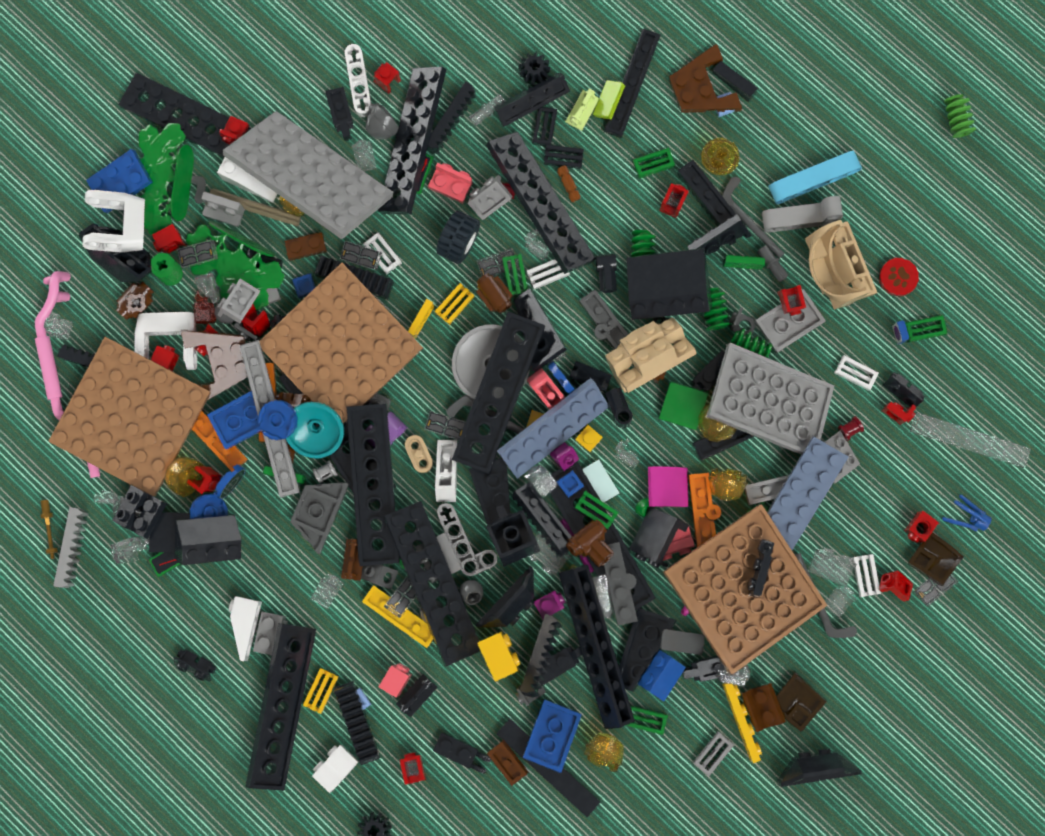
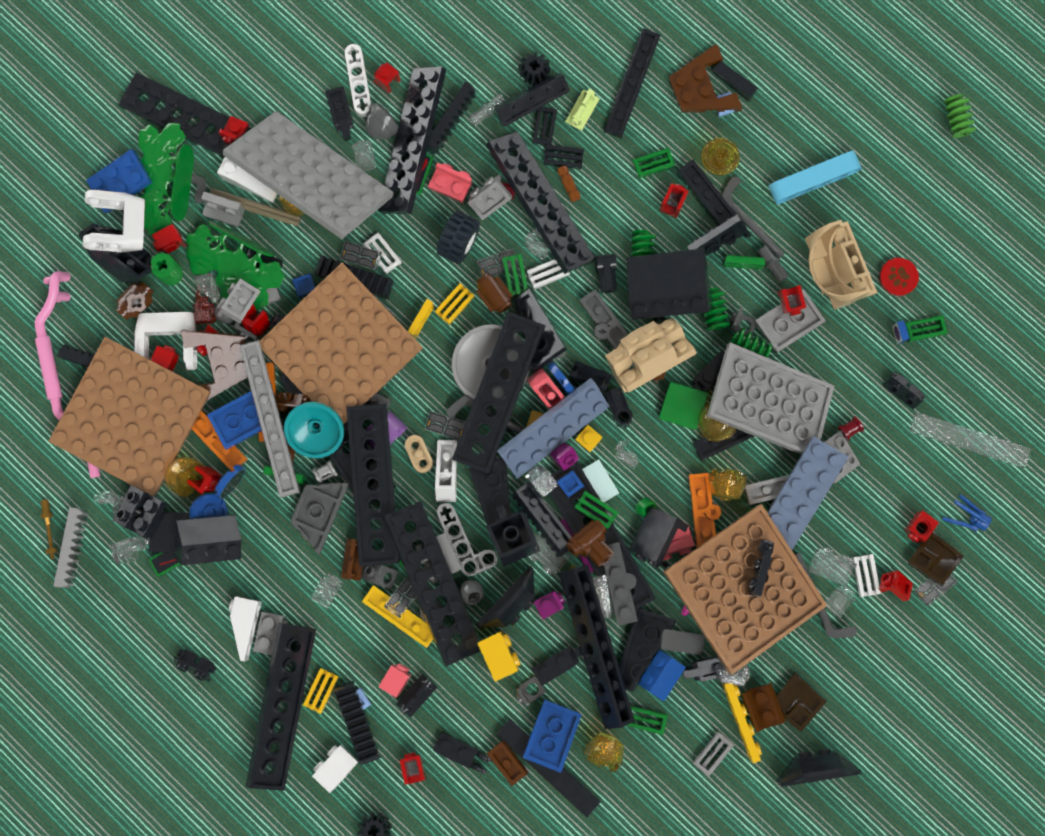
clear bracket [44,312,73,340] -> none
tile [177,240,218,268] -> none
blue tile [258,400,298,440] -> none
reddish brown plate [284,232,327,261] -> none
black gear [520,614,562,698] -> none
lime tile [593,80,625,120] -> none
dark pink slope [648,466,688,508] -> none
light grey beam [762,196,843,232] -> none
white tile [834,355,879,391] -> none
red bracket [881,402,916,425] -> none

